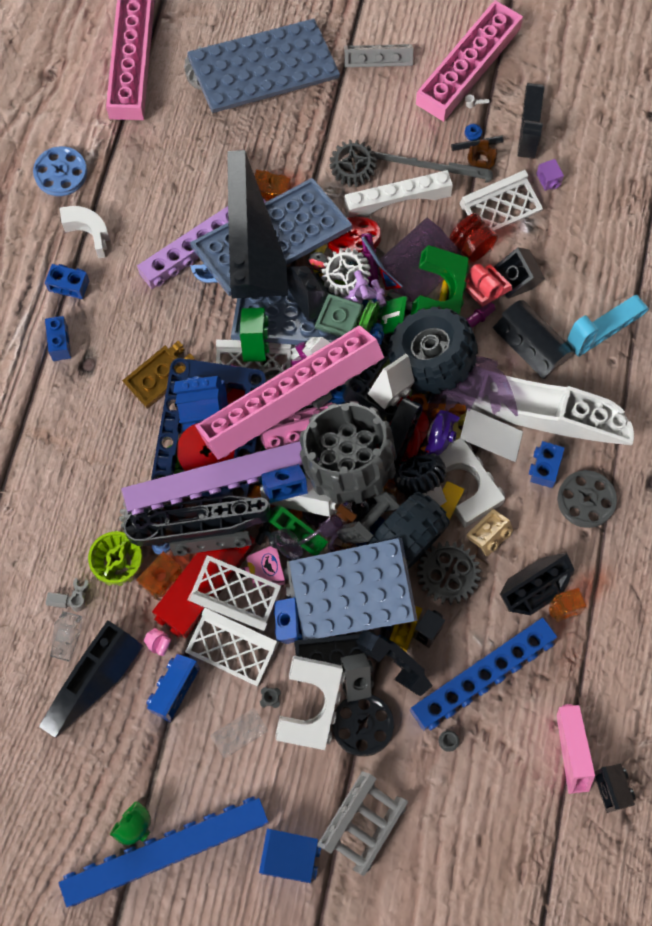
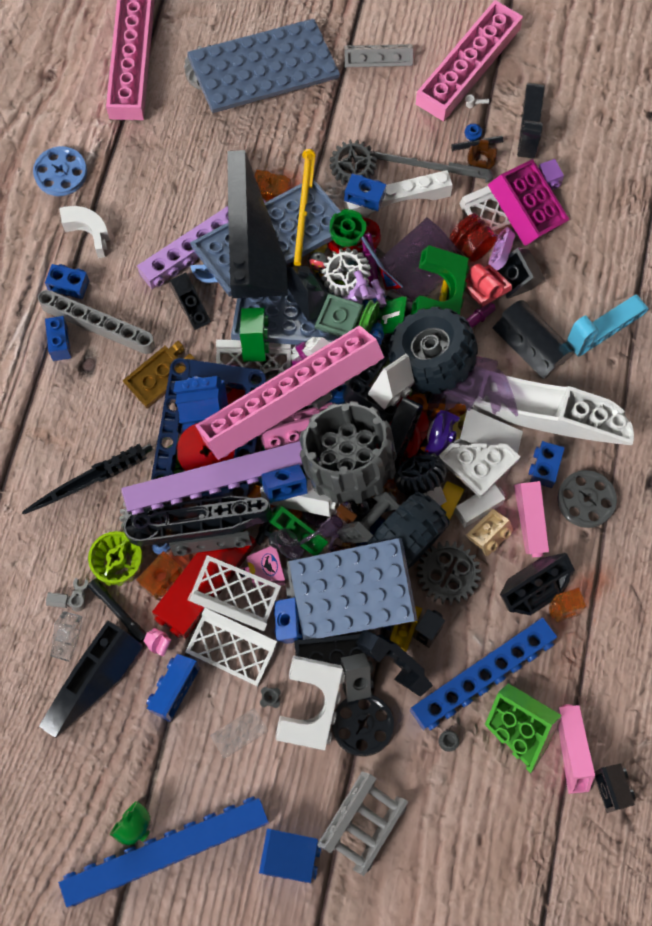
none -> black piece [22,443,153,514]
none -> light grey beam [38,290,155,354]
none -> black piece [88,578,147,643]
none -> black slope [168,272,211,330]
none -> yellow bar [294,149,316,266]
none -> green cylinder [329,209,366,247]
none -> blue brick [344,174,386,212]
none -> white plate [439,443,521,498]
none -> bright green wedge [485,683,562,773]
none -> dark pink slope [488,159,569,246]
none -> lavender beam [489,228,515,270]
none -> bright pink slope [514,481,549,557]

